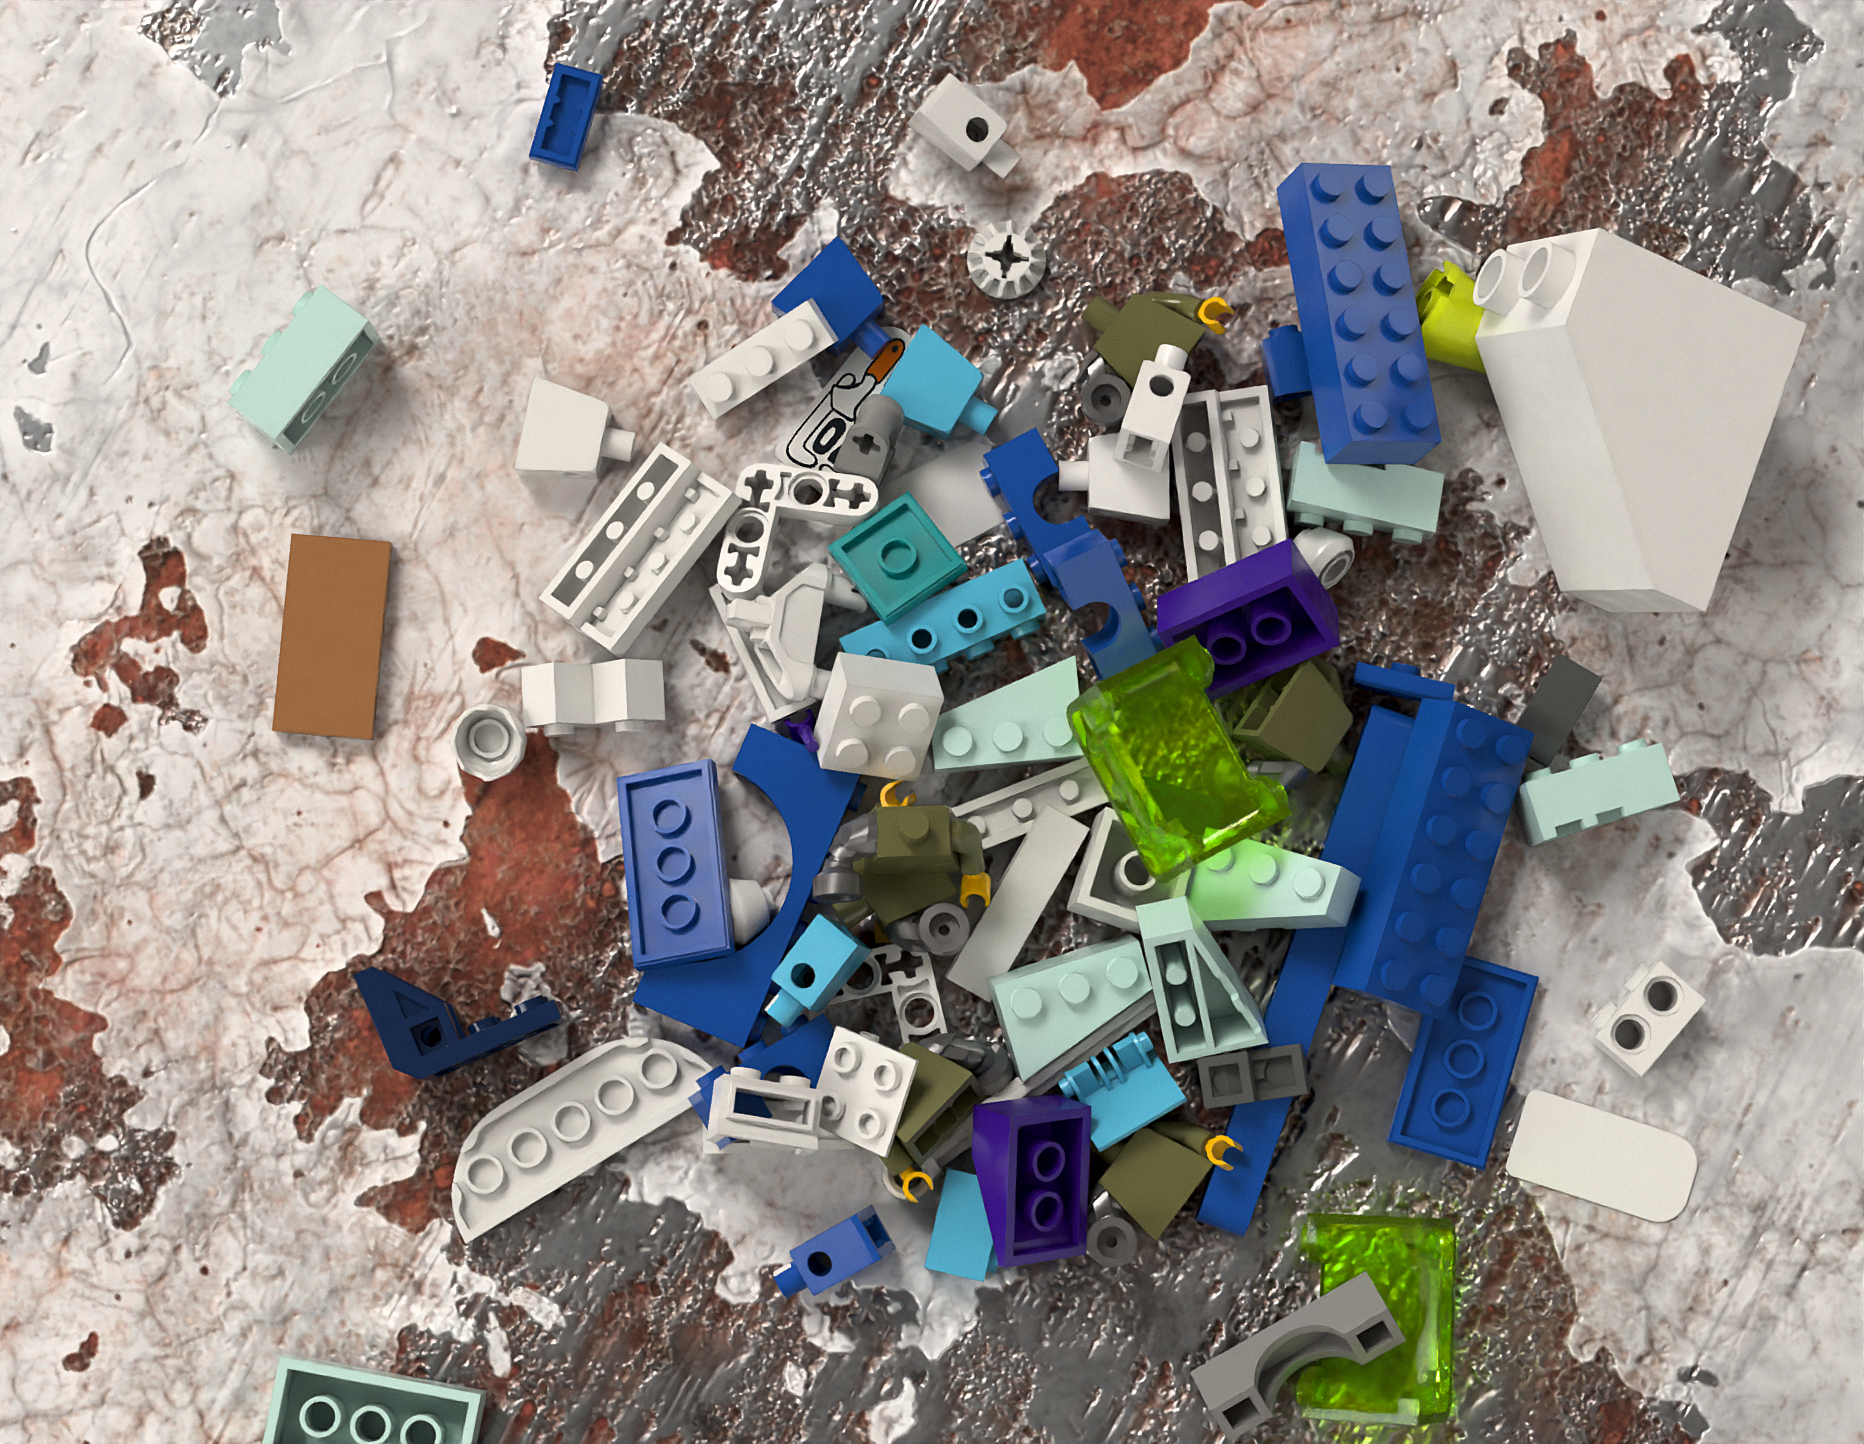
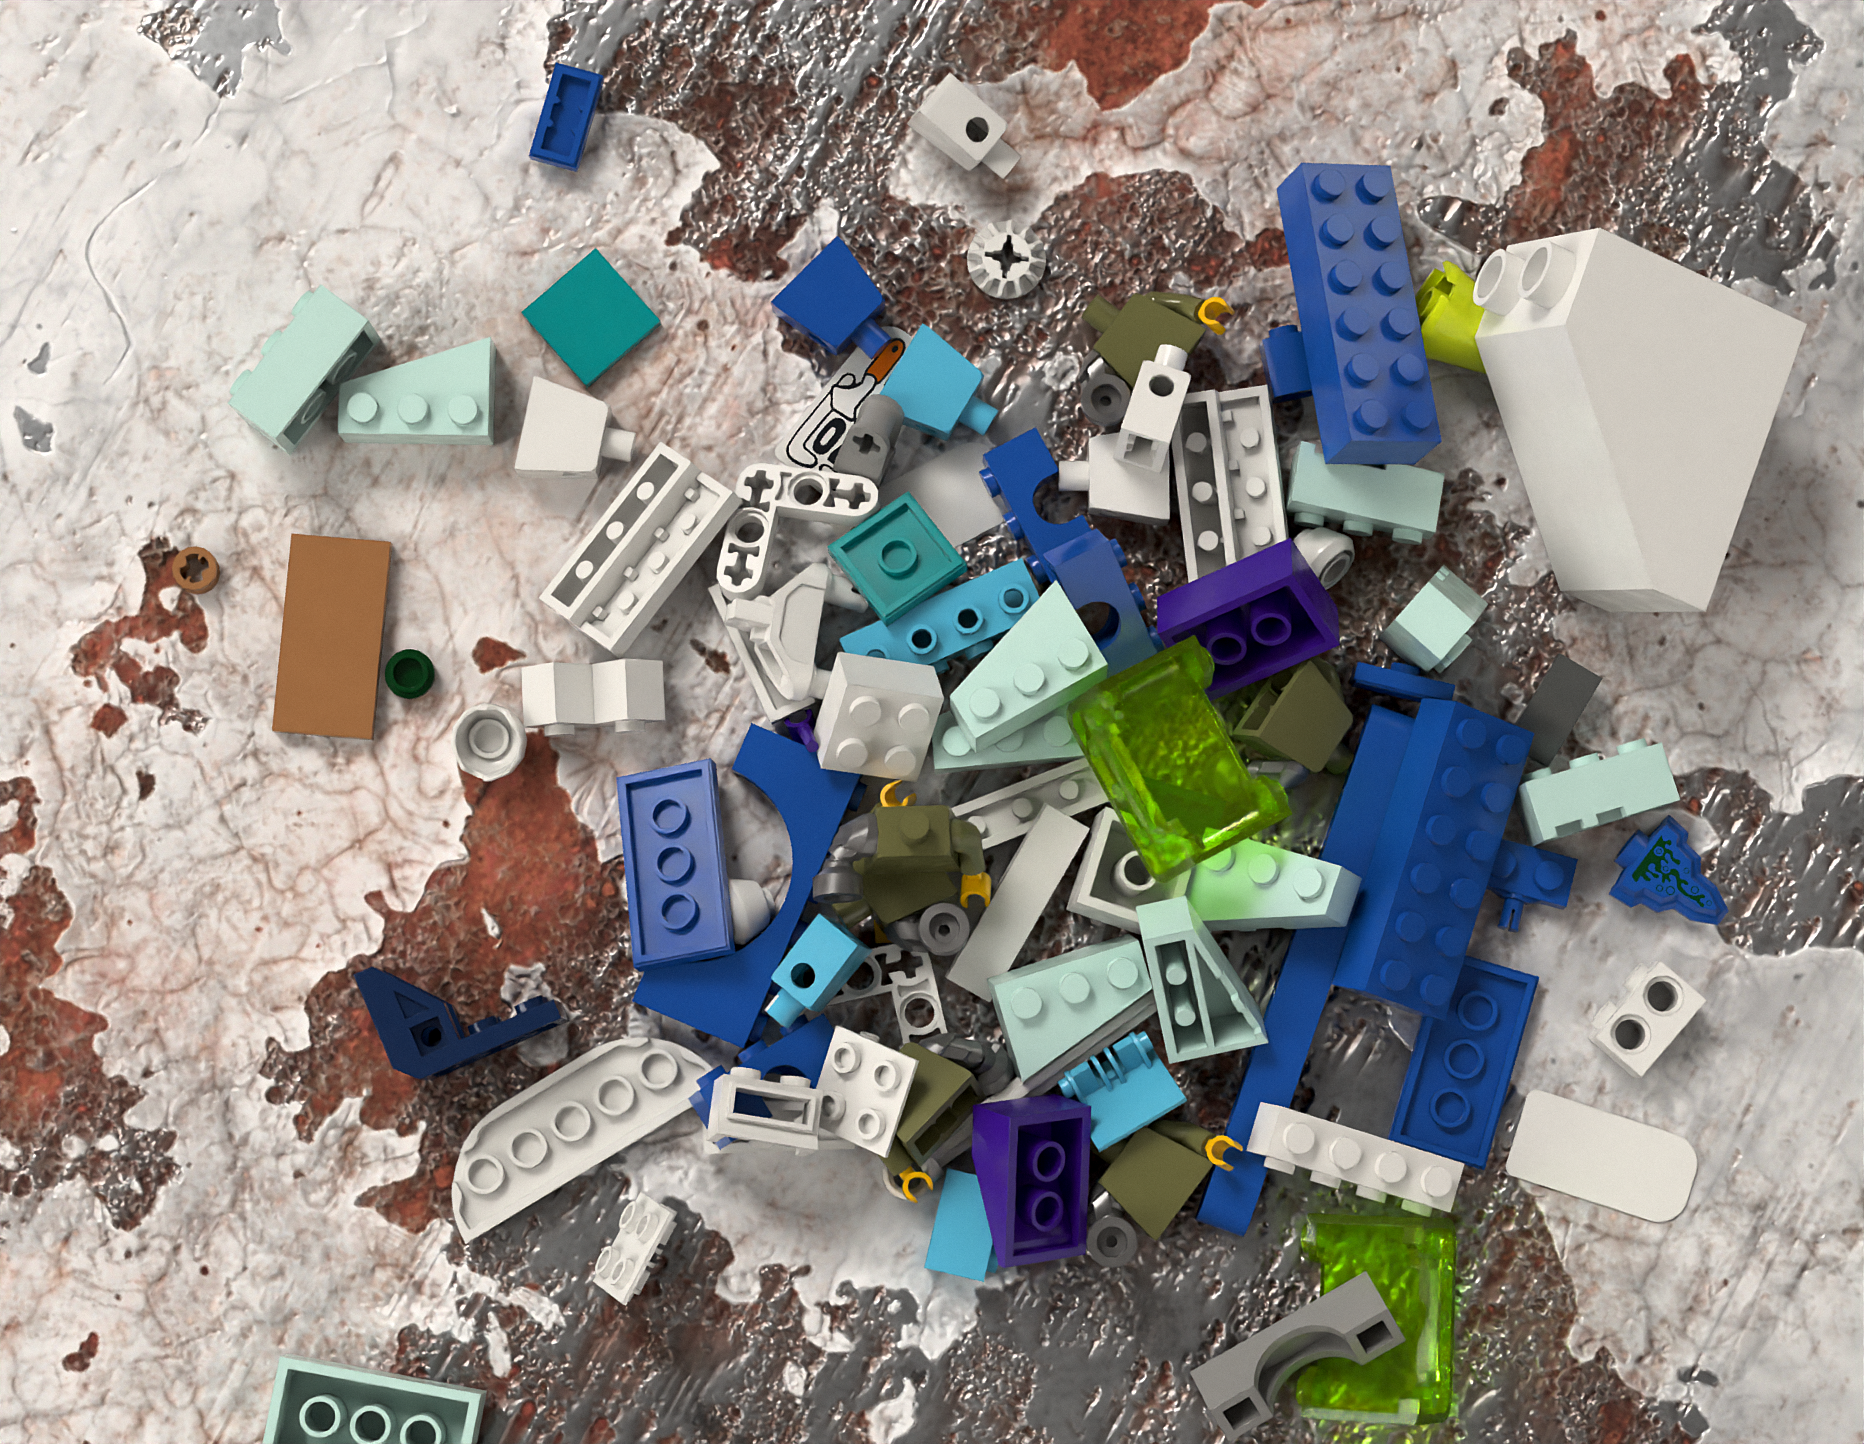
white plate [688,298,839,420] -> none
blue torso [773,1204,896,1298] -> none
dark grey slope [1197,1043,1311,1109] -> none
none -> medium nougat bush [172,546,220,595]
none -> light aqua wedge [338,337,496,445]
none -> dark green plate [385,649,435,699]
none -> teal tile [521,248,661,388]
none -> white hinge [593,1192,678,1305]
none -> light aqua wedge [950,580,1108,754]
none -> white brick [1246,1102,1464,1217]
none -> light aqua wedge [1379,565,1488,677]
none -> blue plate [1486,839,1578,932]
none -> blue rock [1609,815,1729,926]

